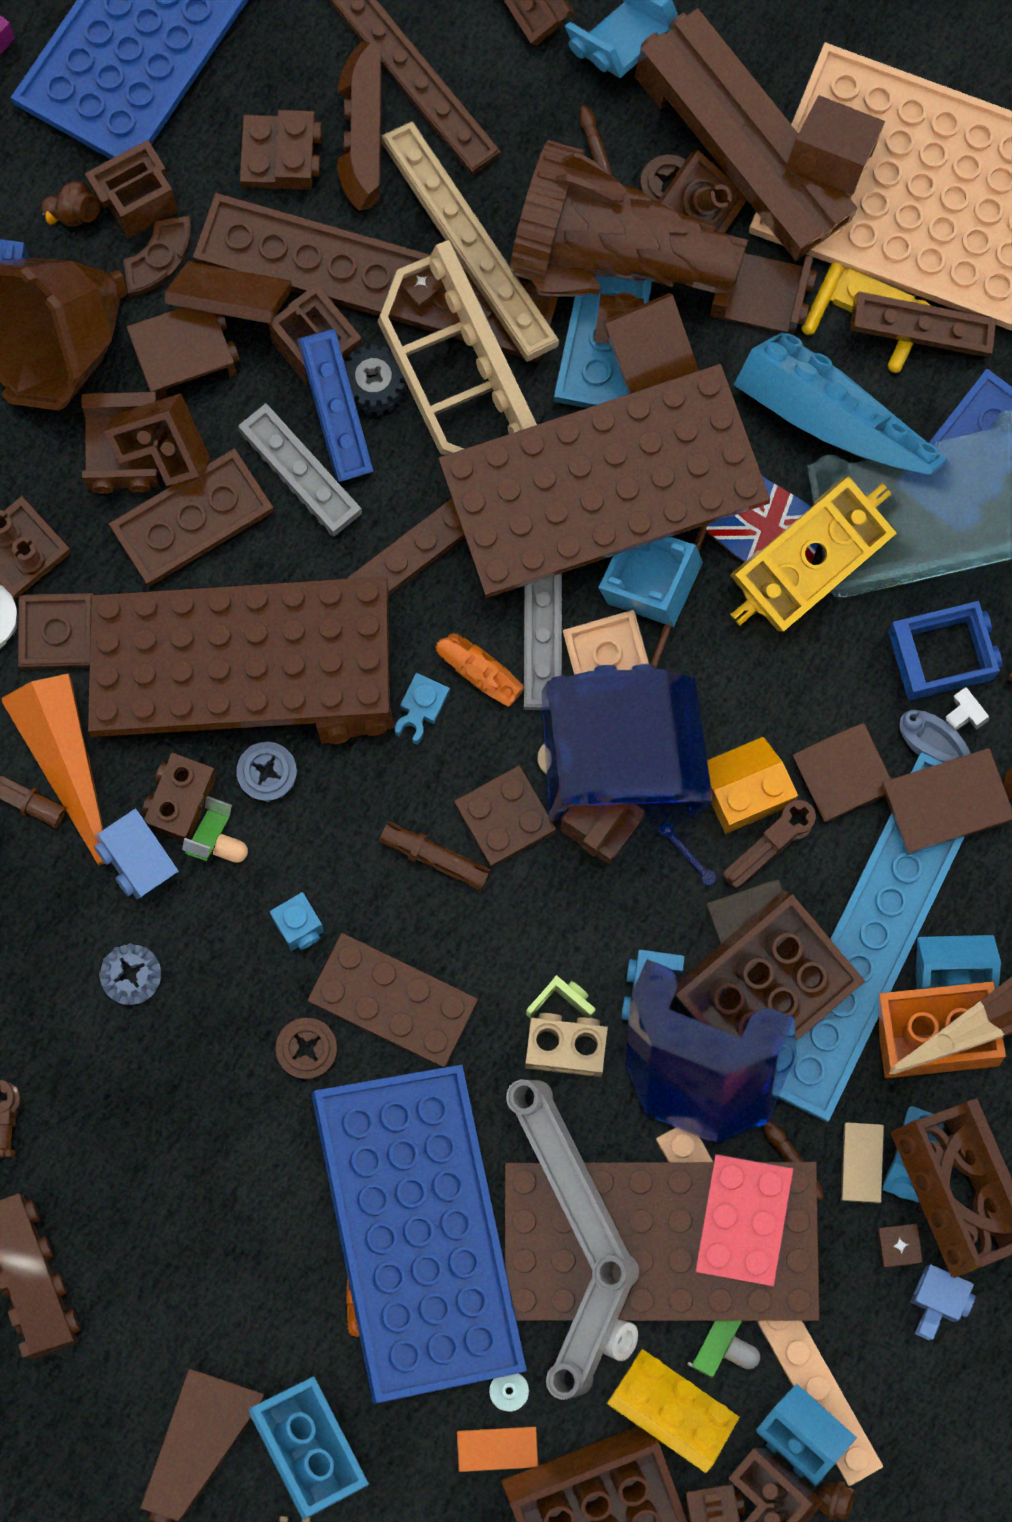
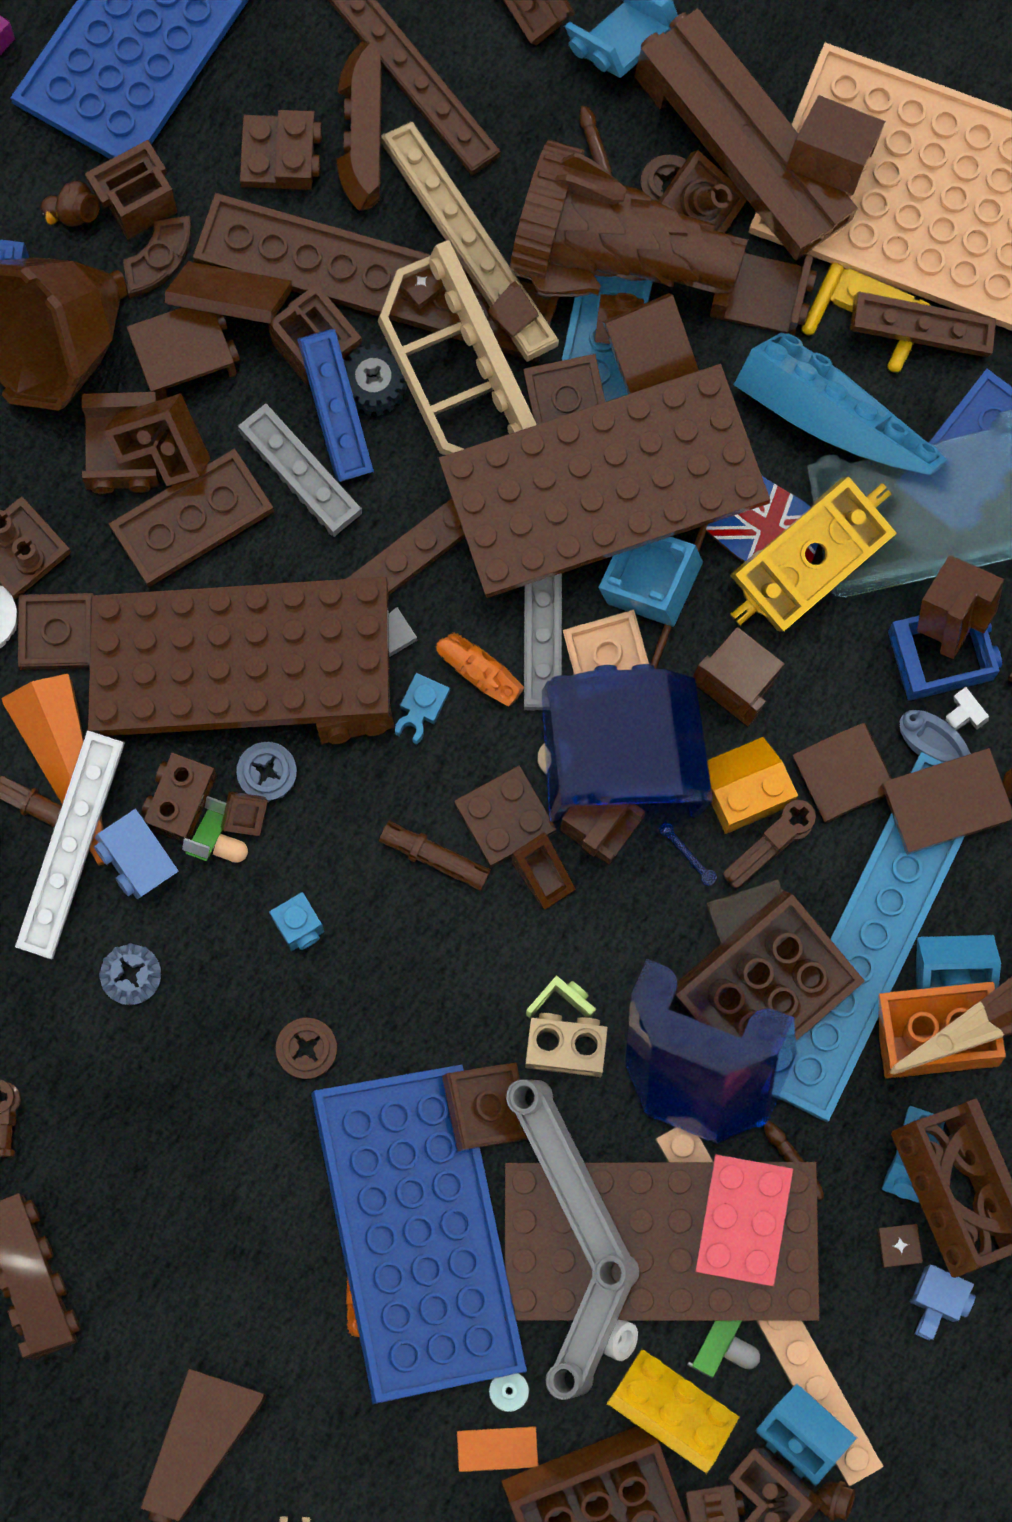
dark azure slope [248,1377,369,1519] -> none
reddish brown plate [307,933,478,1068] -> none
dark azure bracket [621,950,684,1031] -> none
tan tile [841,1122,884,1203] -> none
none -> white tile [15,730,125,959]
none -> reddish brown tile [221,791,268,836]
none -> light grey tile [389,607,417,657]
none -> reddish brown tile [442,1063,528,1152]
none -> reddish brown slope [487,281,539,338]
none -> reddish brown slope [512,832,576,910]
none -> reddish brown plate [523,354,605,425]
none -> reddish brown plate [690,627,784,727]
none -> reddish brown plate [917,555,1004,659]

